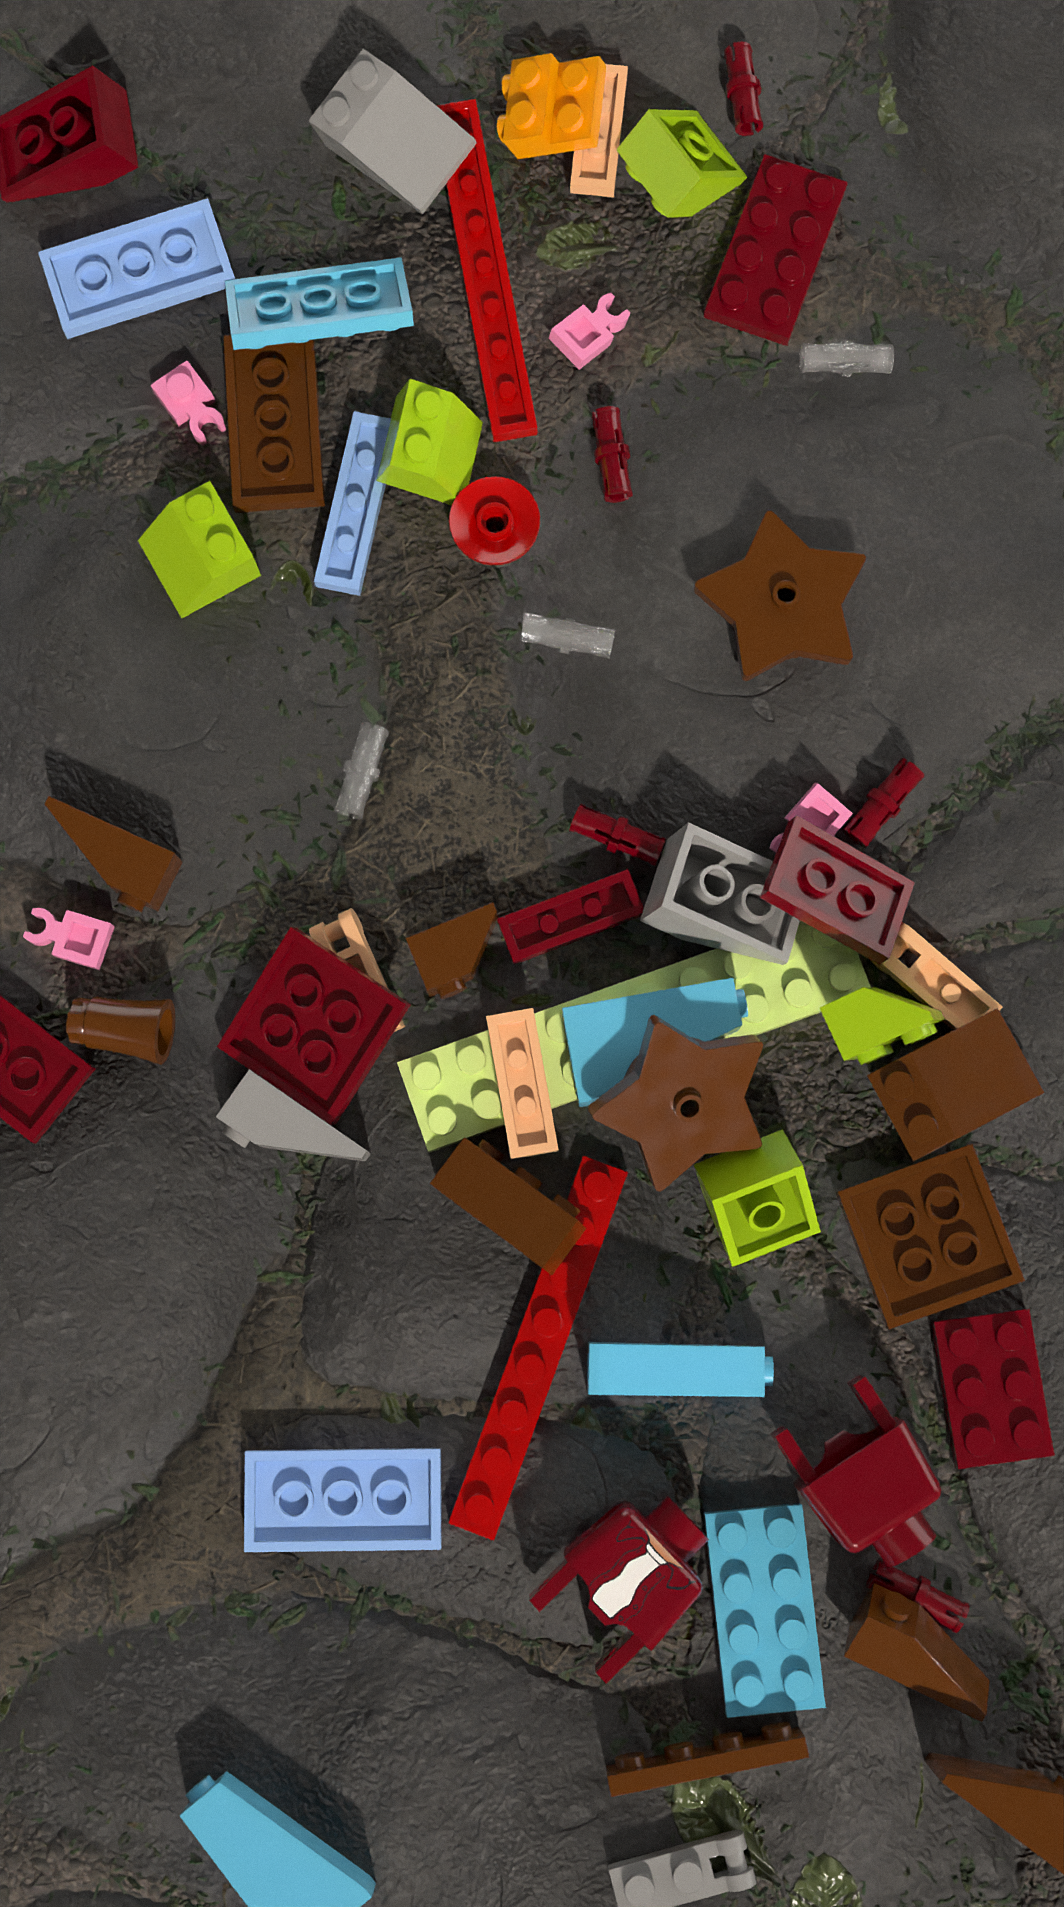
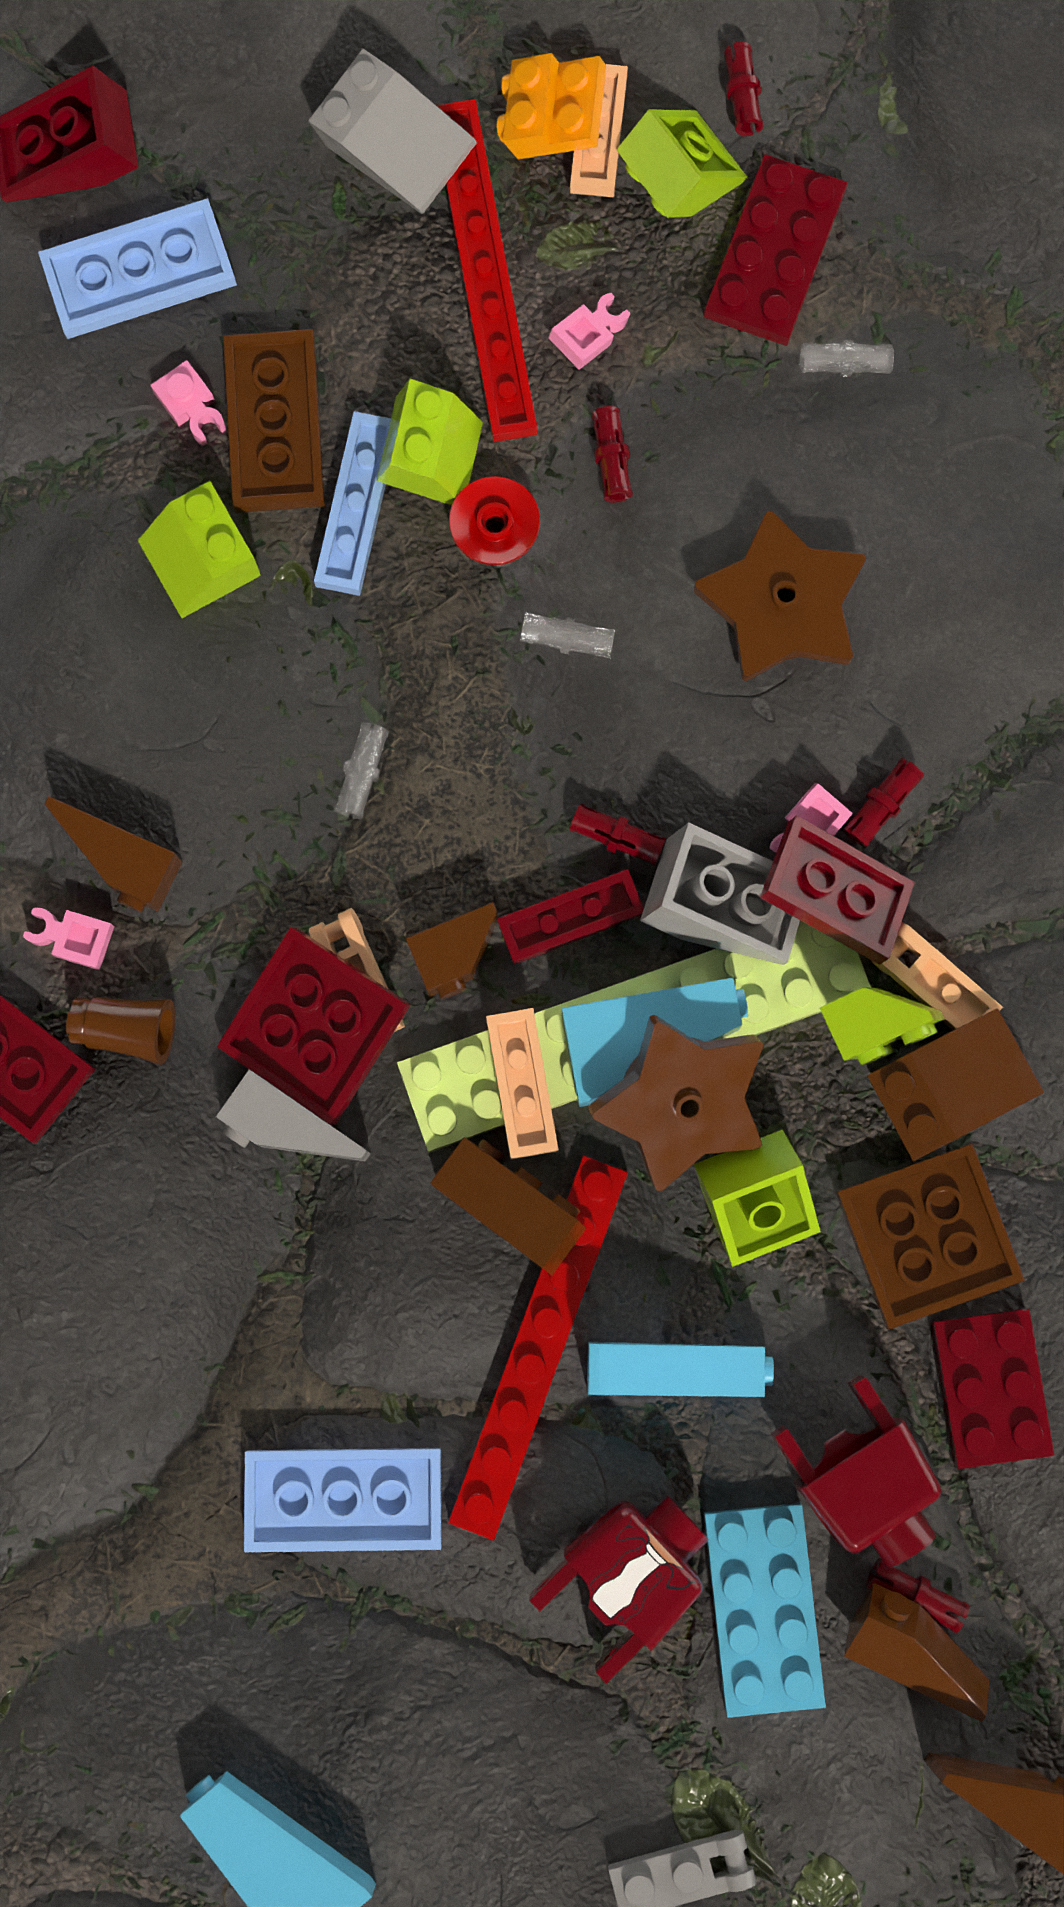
medium azure plate [225,257,414,350] -> none
reddish brown plate [606,1722,809,1797] -> none

